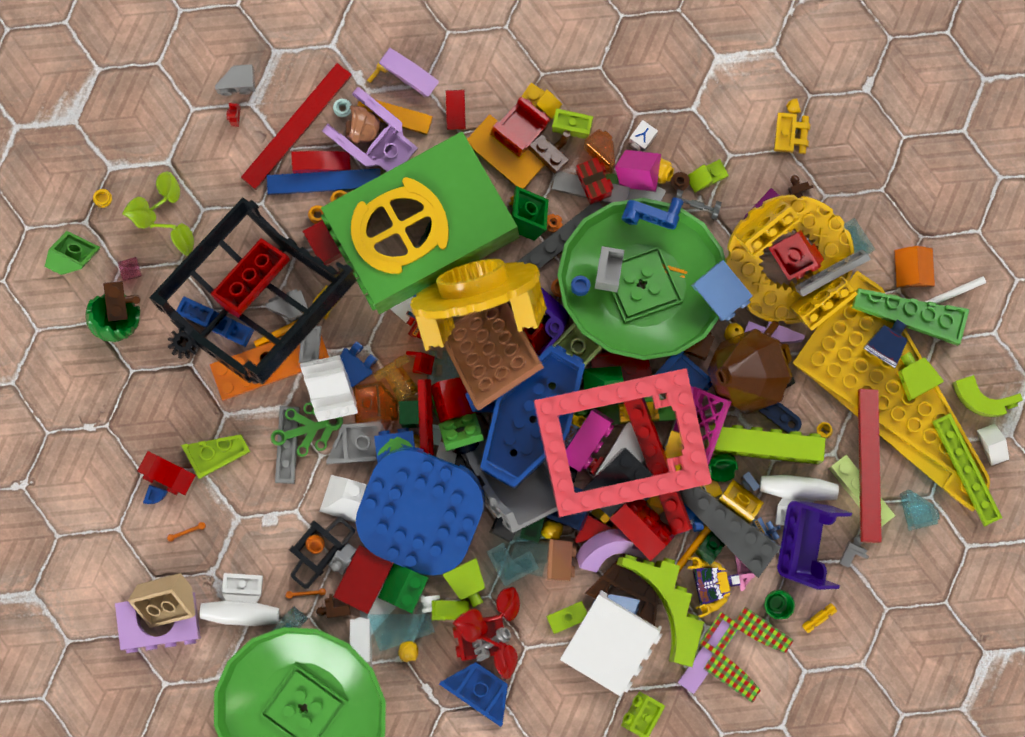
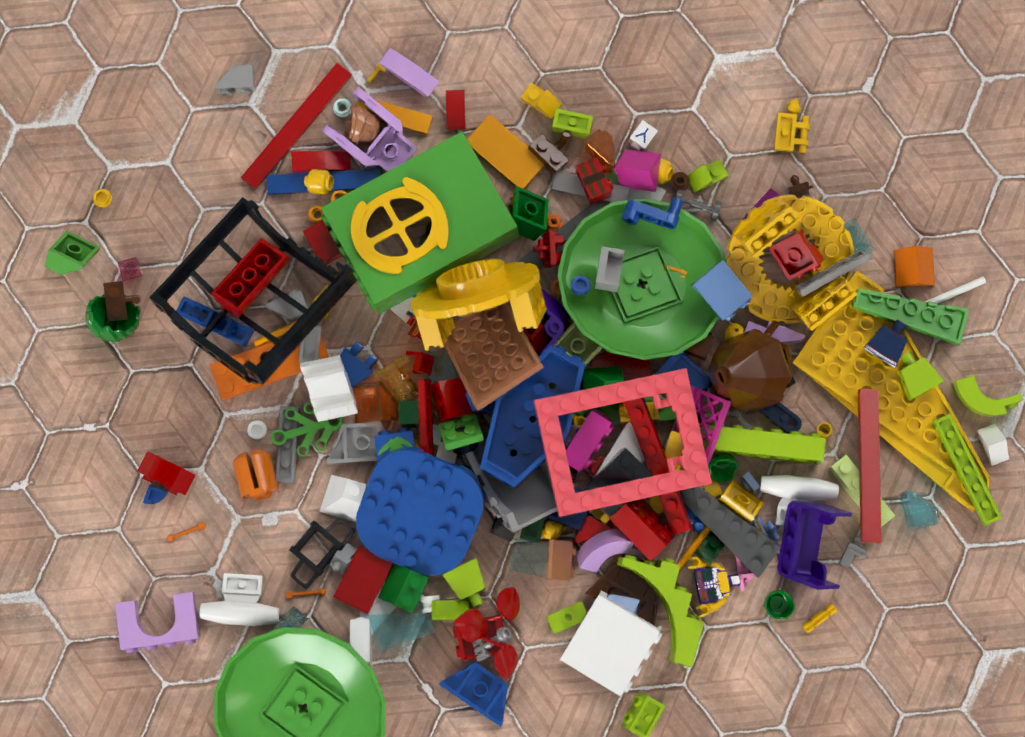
lime plant [122,171,194,256] -> none
tan slope [128,573,195,628] -> none
black gear [168,329,199,359] -> none
lime wing [181,434,251,479] -> none
red plate [227,103,241,127] -> none
orange plate [305,535,325,554] -> none
reddish brown piece [316,593,351,619] -> none
yellow piece [398,641,418,662] -> none
clear light blue brick [487,543,539,587] -> none
panel [490,96,550,158] -> none
lavender tile [677,620,738,694] -> none
piece [700,607,794,703] -> none
none -> orange cylinder [233,449,280,502]
none -> white tile [247,420,267,440]
none -> yellow head [304,169,334,195]
none -> red hips [533,231,564,268]

